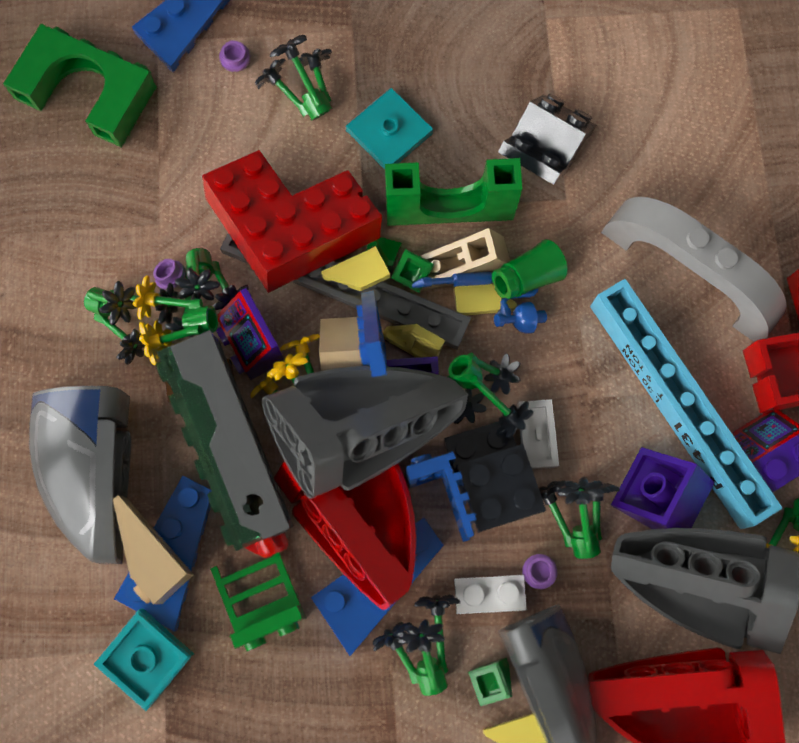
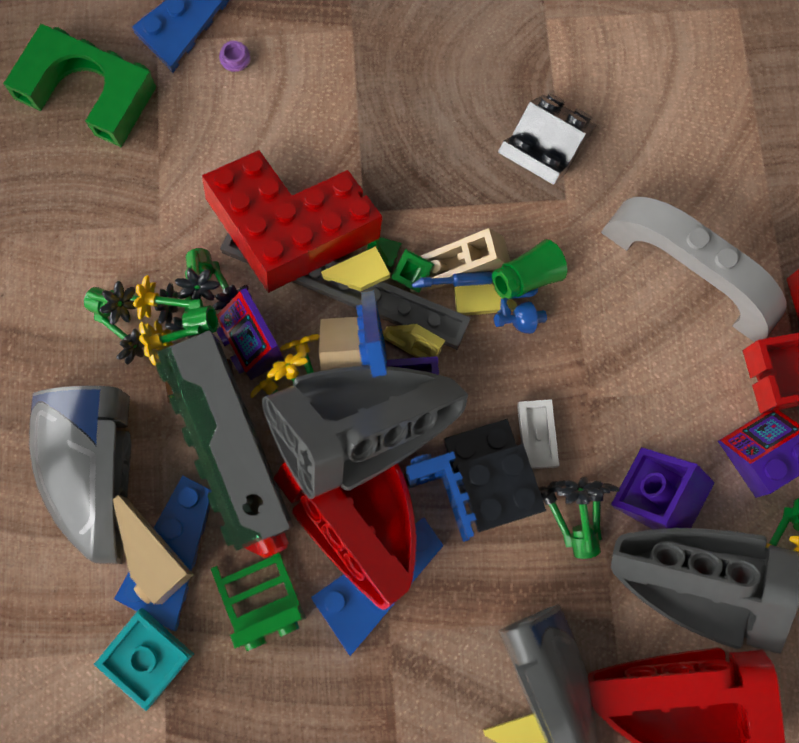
medium lavender plate [153,259,185,290] -> none
plant [255,35,333,121] -> none
teal plate [346,88,433,169] -> none
plant [372,594,460,696] -> none
green arch [385,158,523,226] -> none
plant [447,352,534,438] -> none
white plate [454,575,527,614] -> none
green slope [468,657,513,706] -> none
medium lavender plate [522,554,557,589] -> none
medium azure brick [590,279,783,529] -> none

